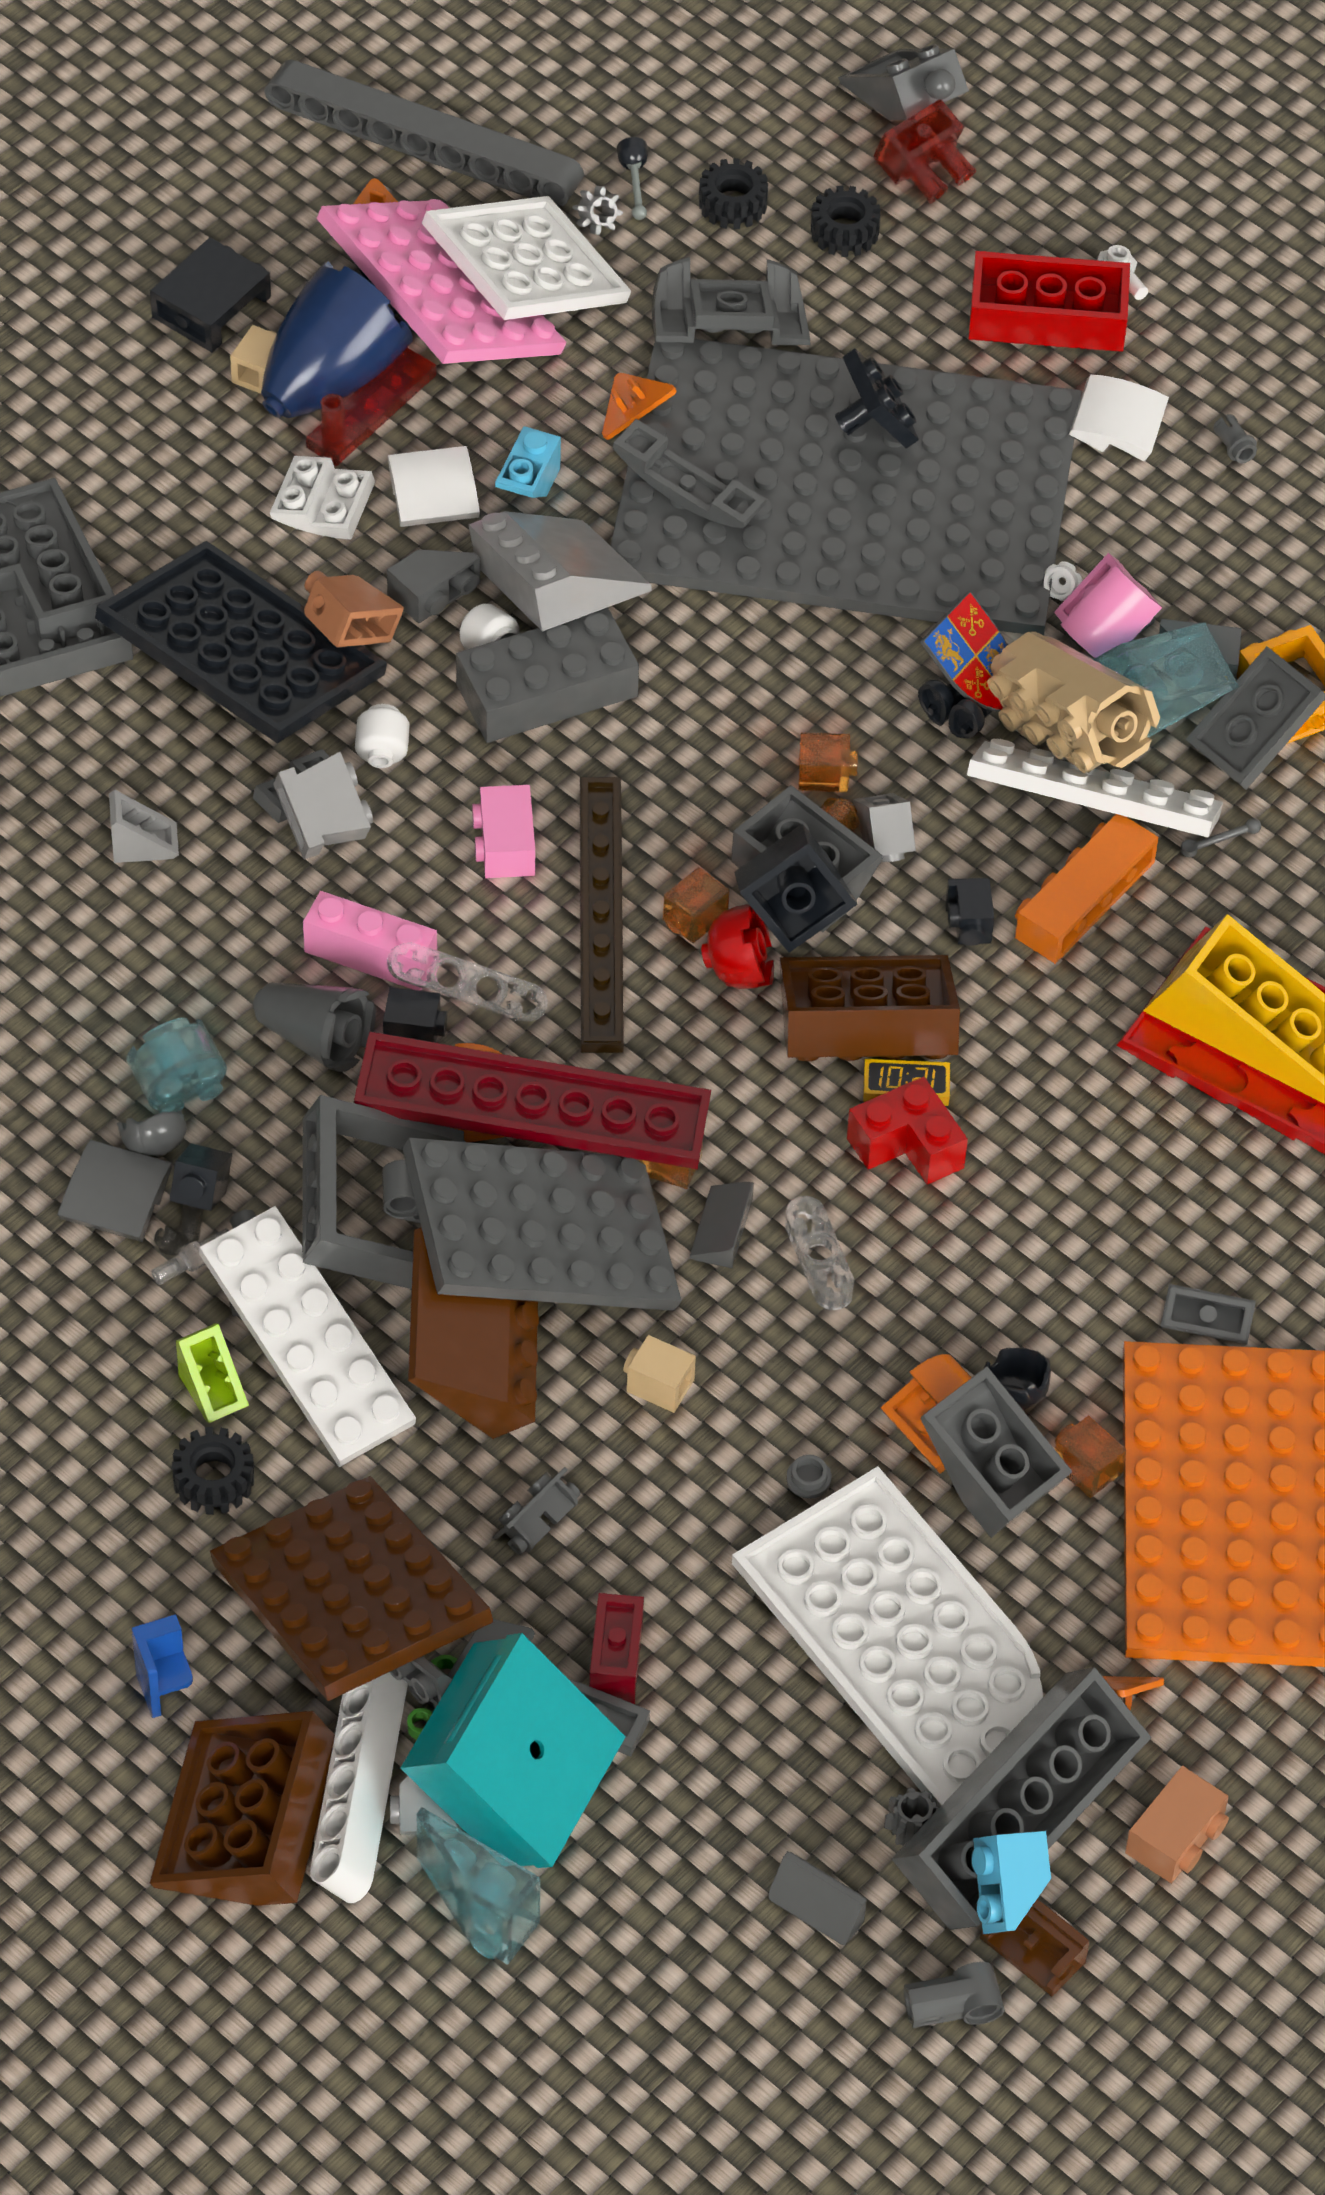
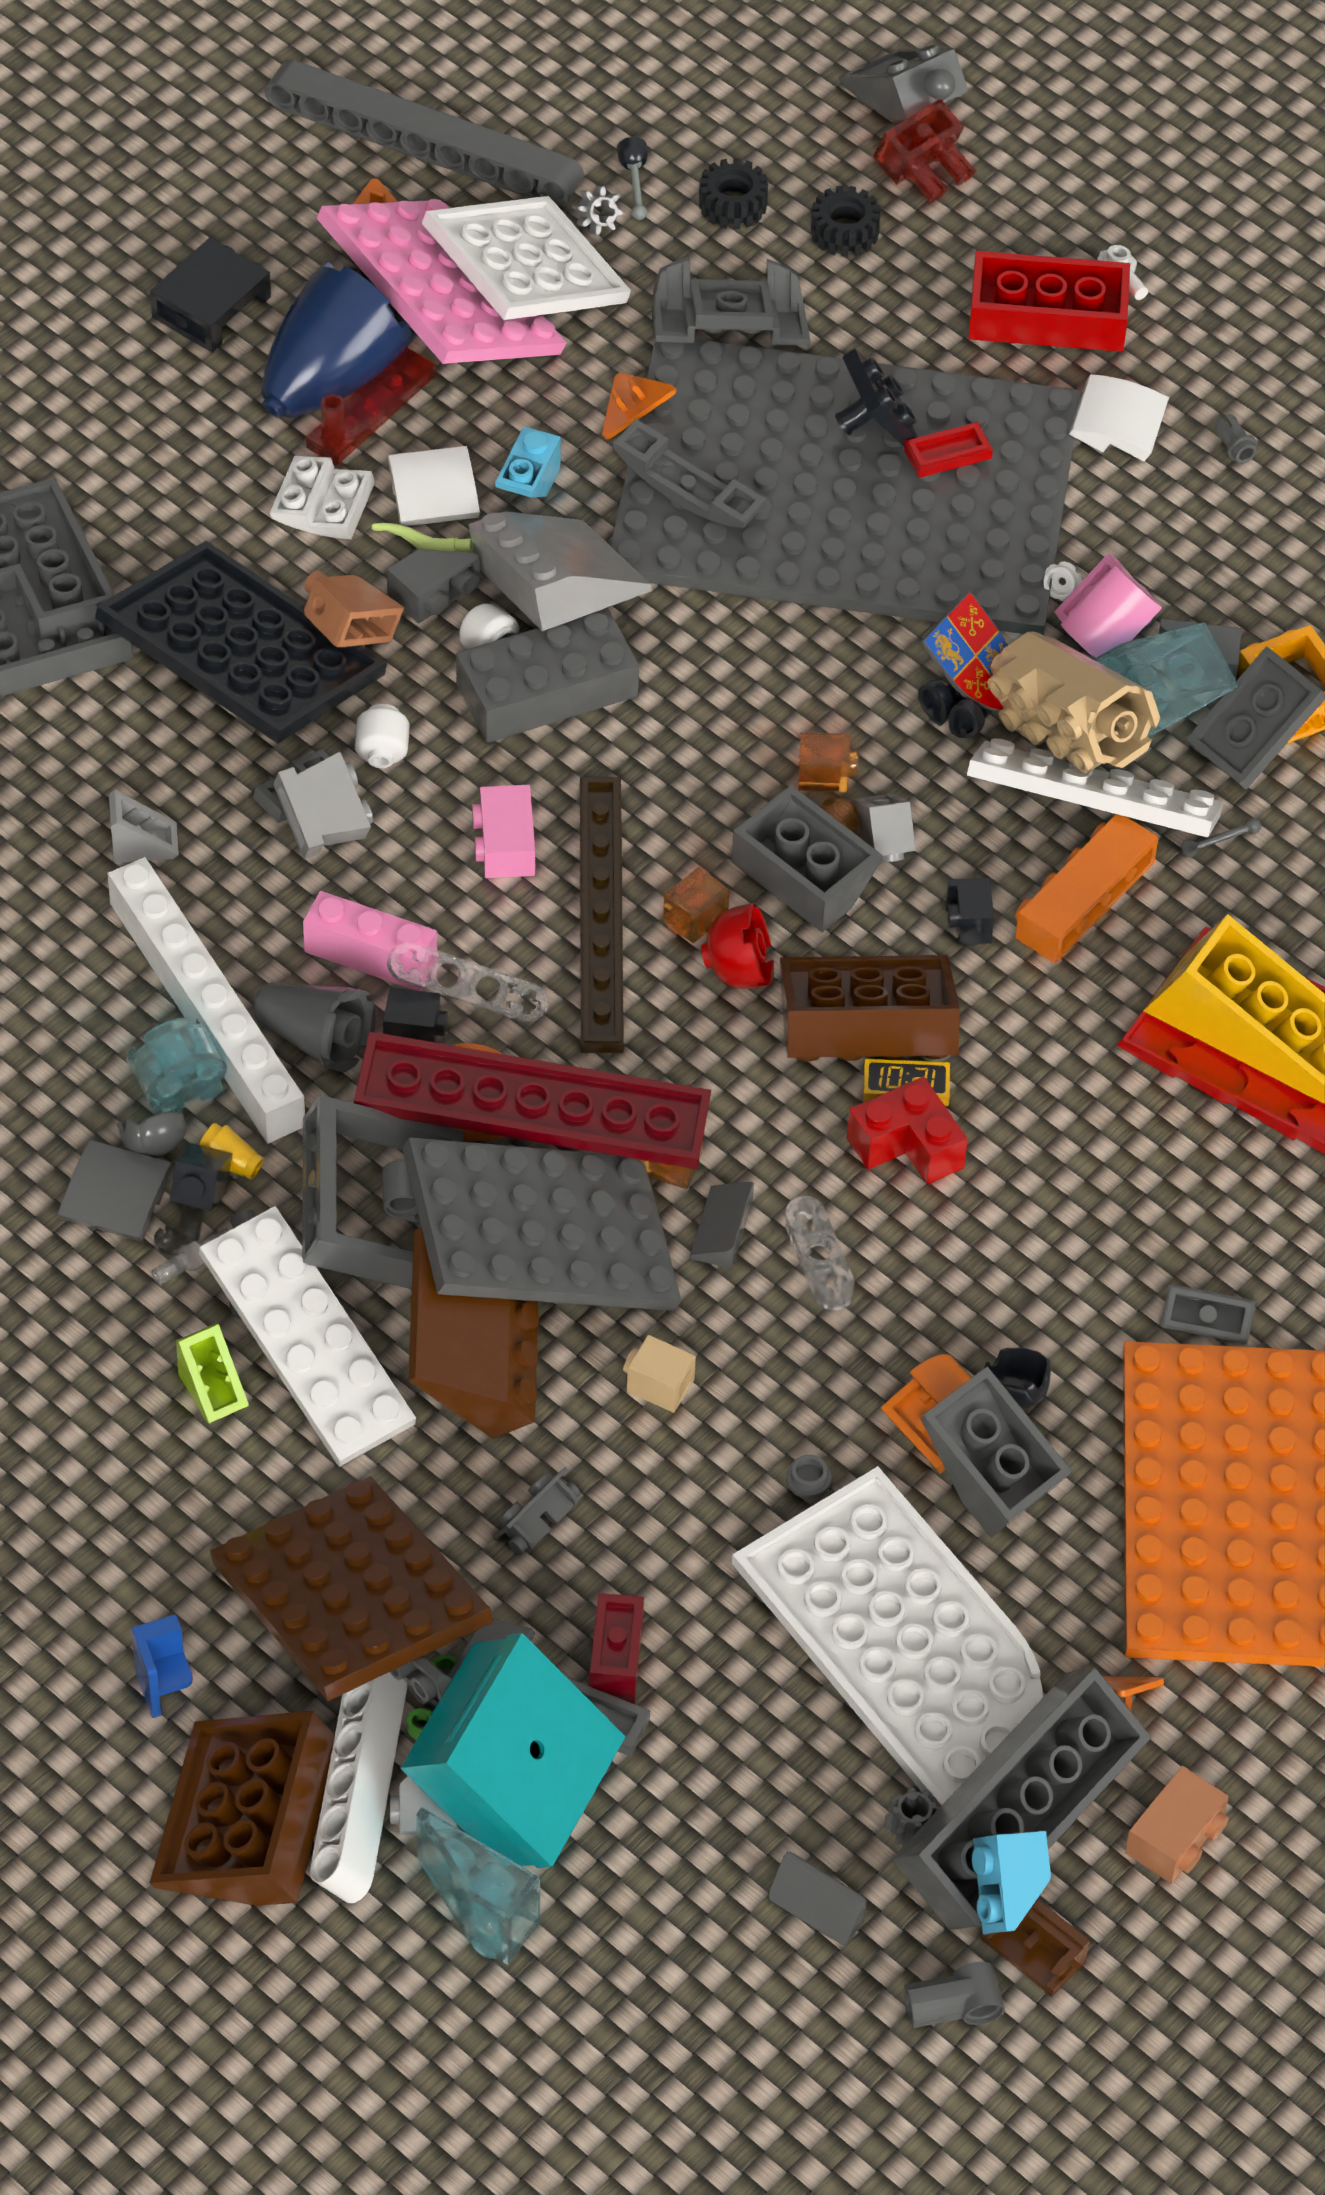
black tyre [172,1427,254,1515] -> none
tan brick [230,325,277,394] -> none
black slope [734,823,858,953] -> none
clear orange brick [1055,1415,1126,1498] -> none
none -> white brick [108,857,305,1144]
none -> yellow cone [199,1123,265,1180]
none -> yellowish green animal [371,523,474,553]
none -> red tile [904,422,993,478]

